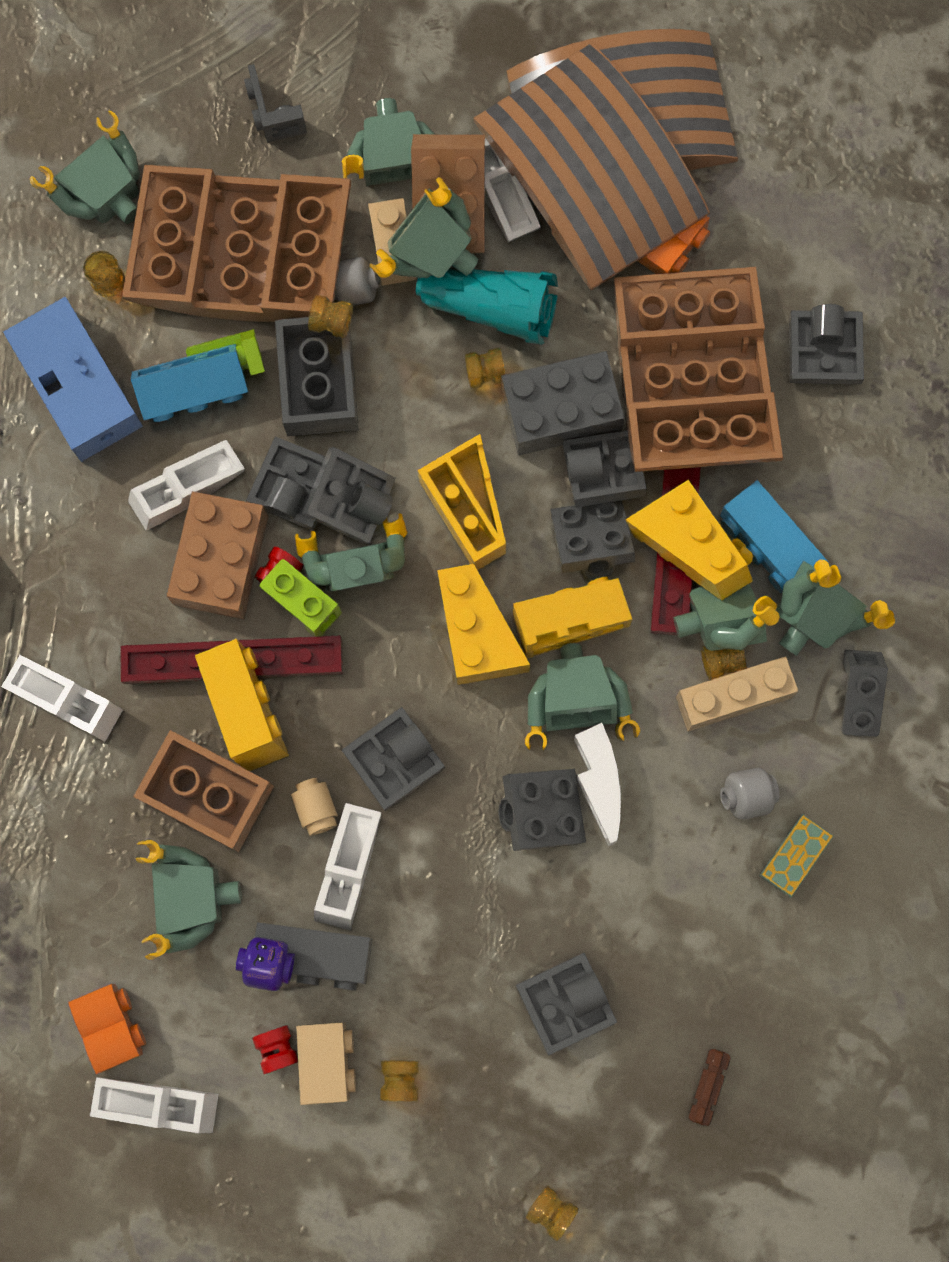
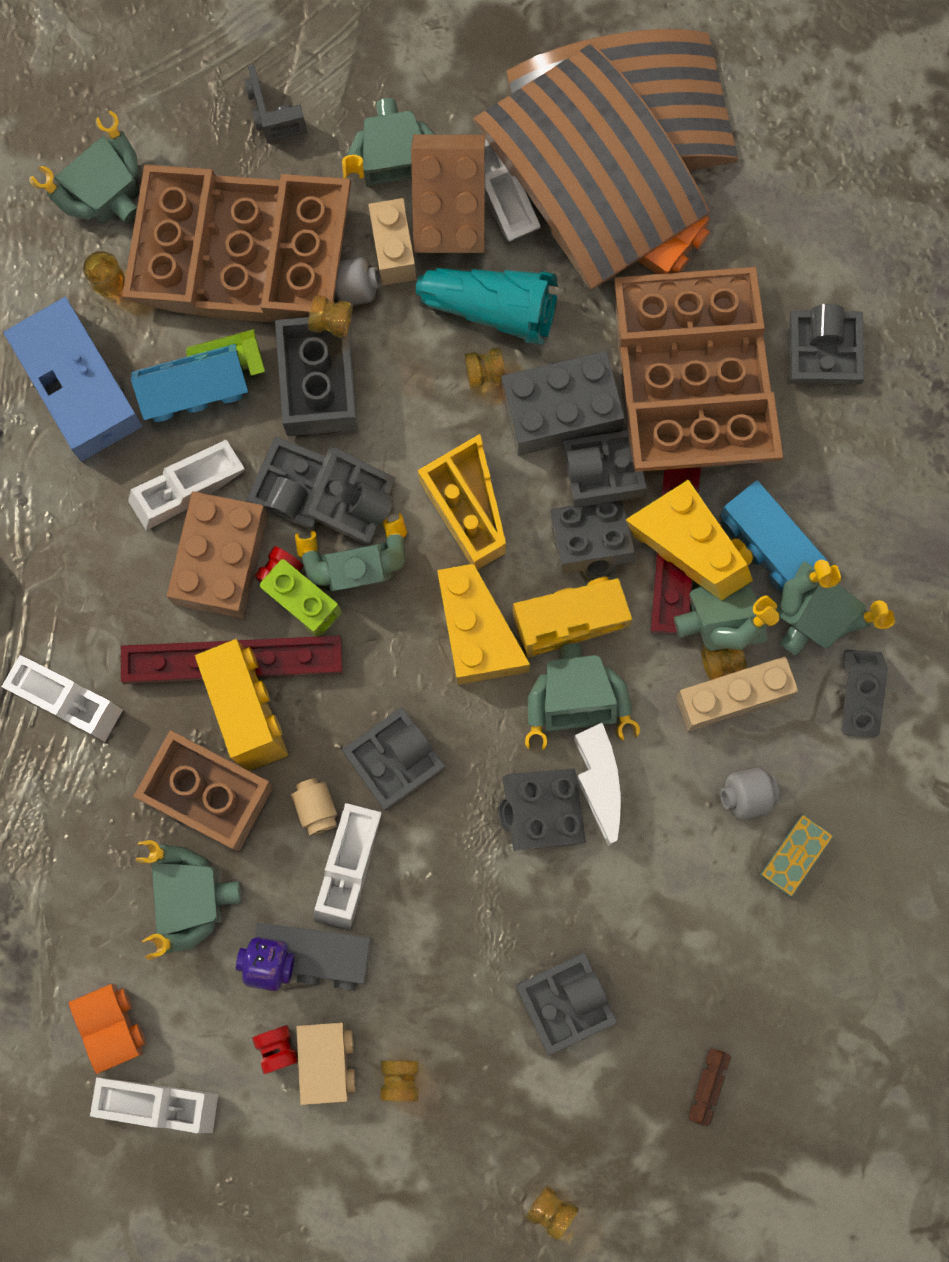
sand green torso [369,177,479,278] -> none

